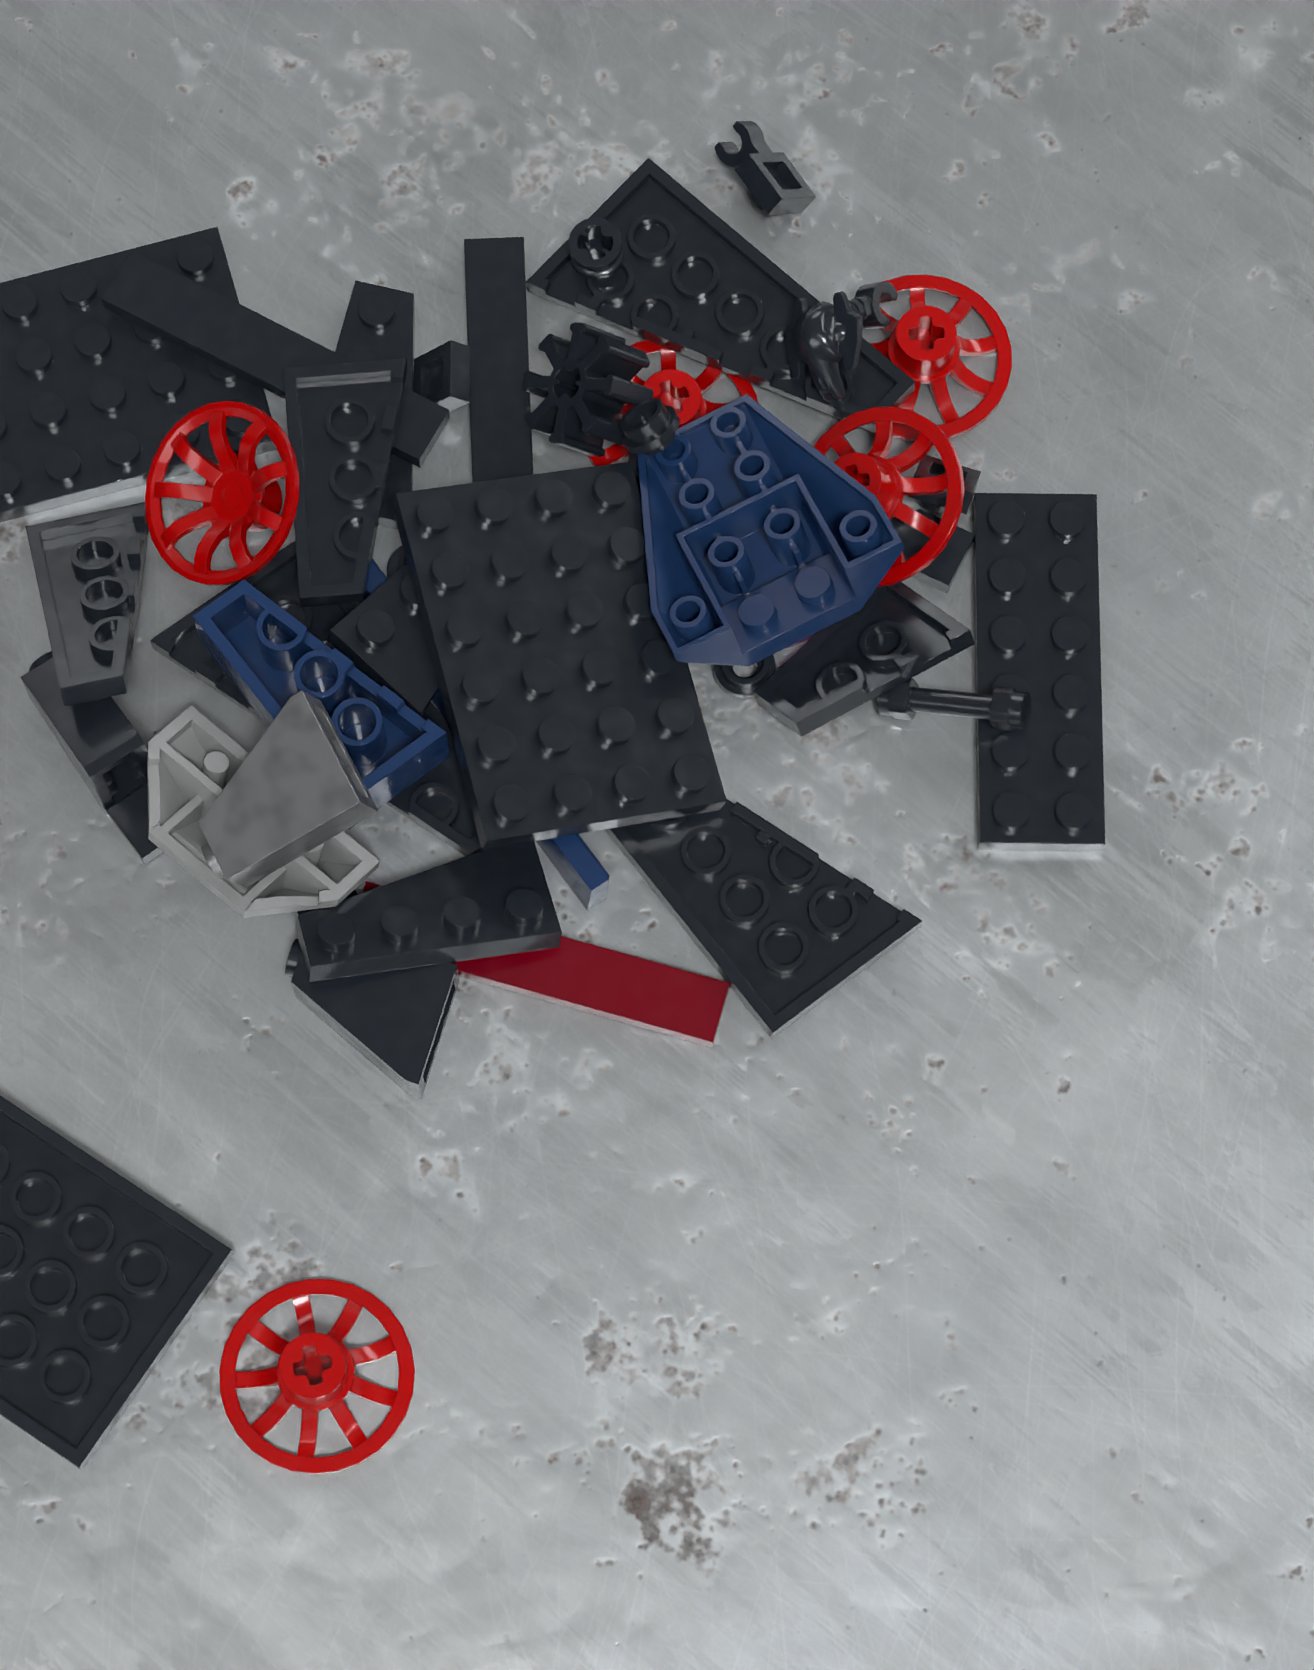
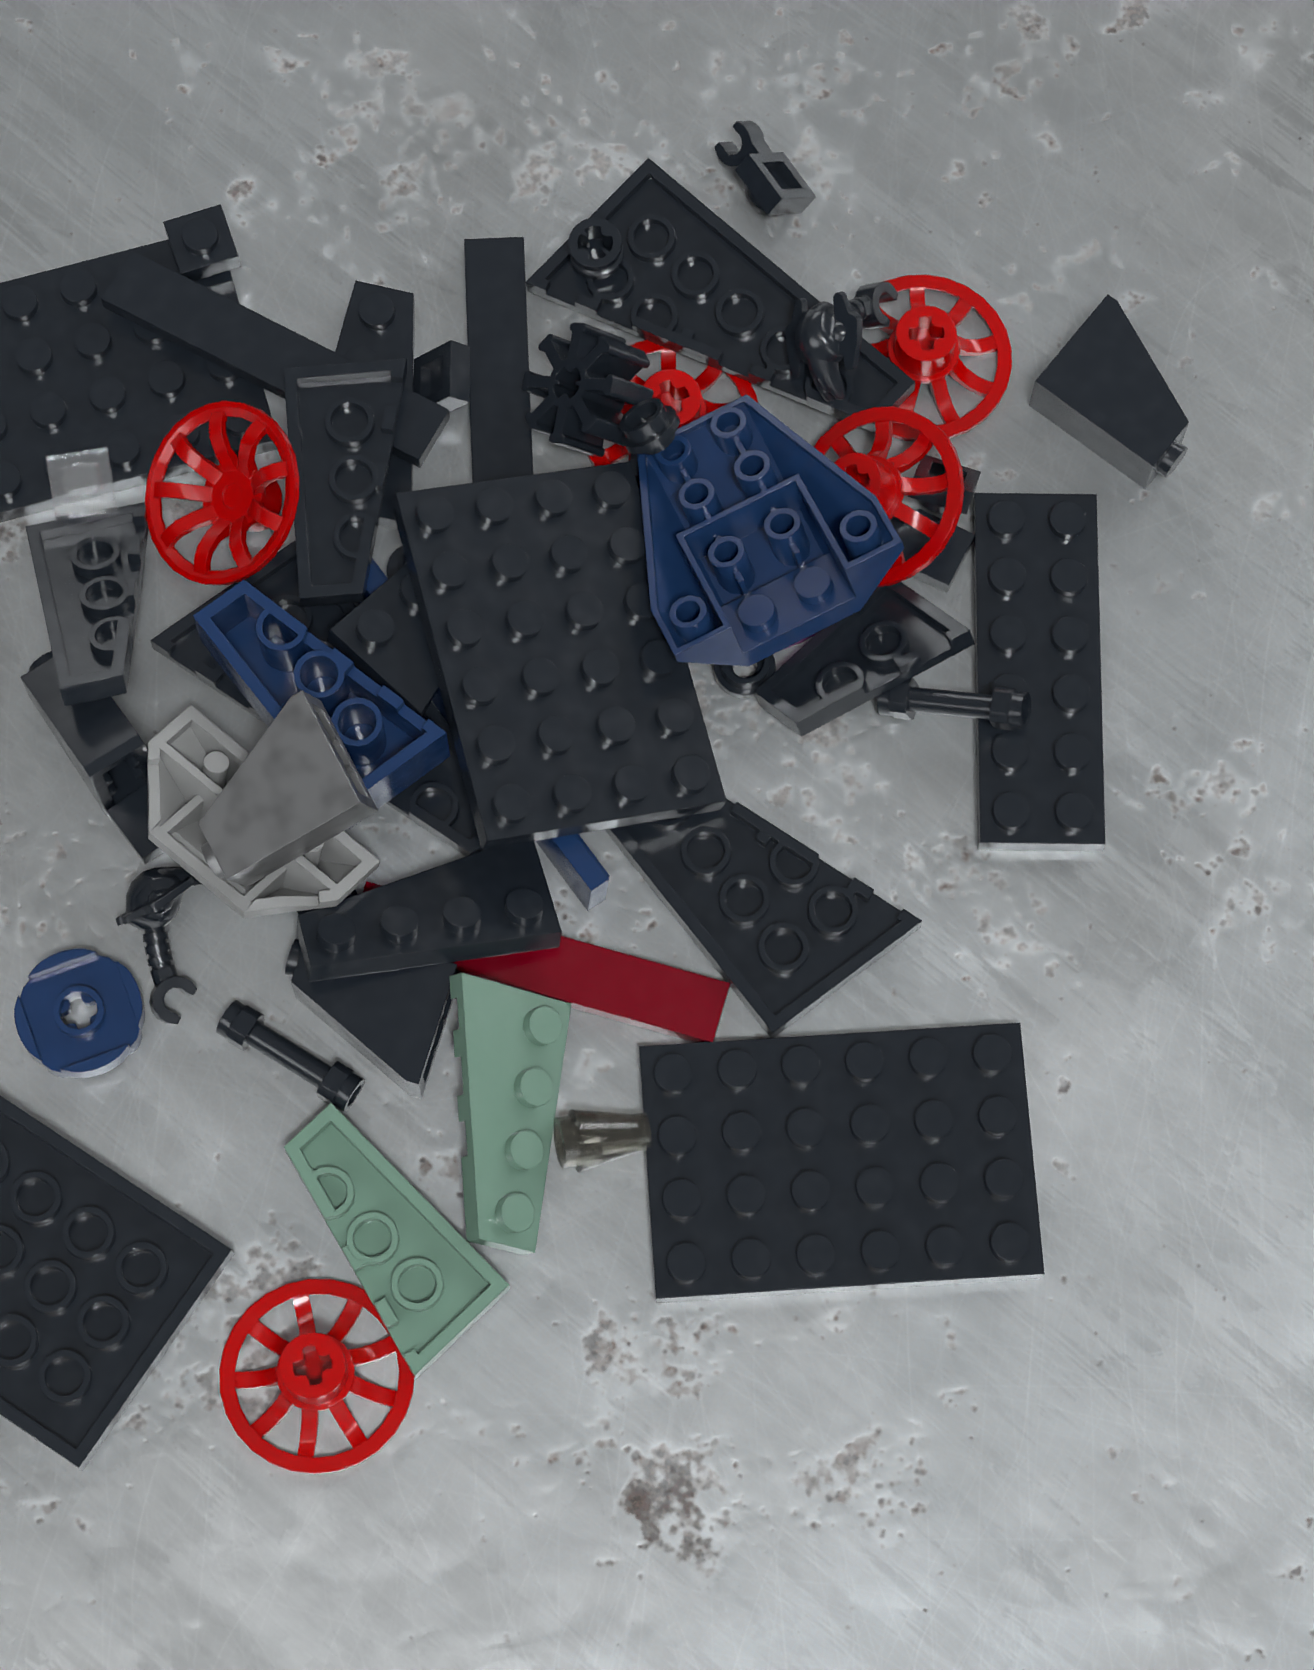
none -> dark blue plate [14,949,145,1078]
none -> clear plate [46,447,118,521]
none -> black piece [115,867,203,1024]
none -> black plate [163,204,241,281]
none -> black bar [216,1000,365,1112]
none -> sand green wing [284,1103,510,1380]
none -> sand green wing [449,973,572,1255]
none -> clear smoke cone [554,1109,651,1173]
none -> black plate [639,1023,1045,1303]
none -> black slope [1029,294,1189,489]

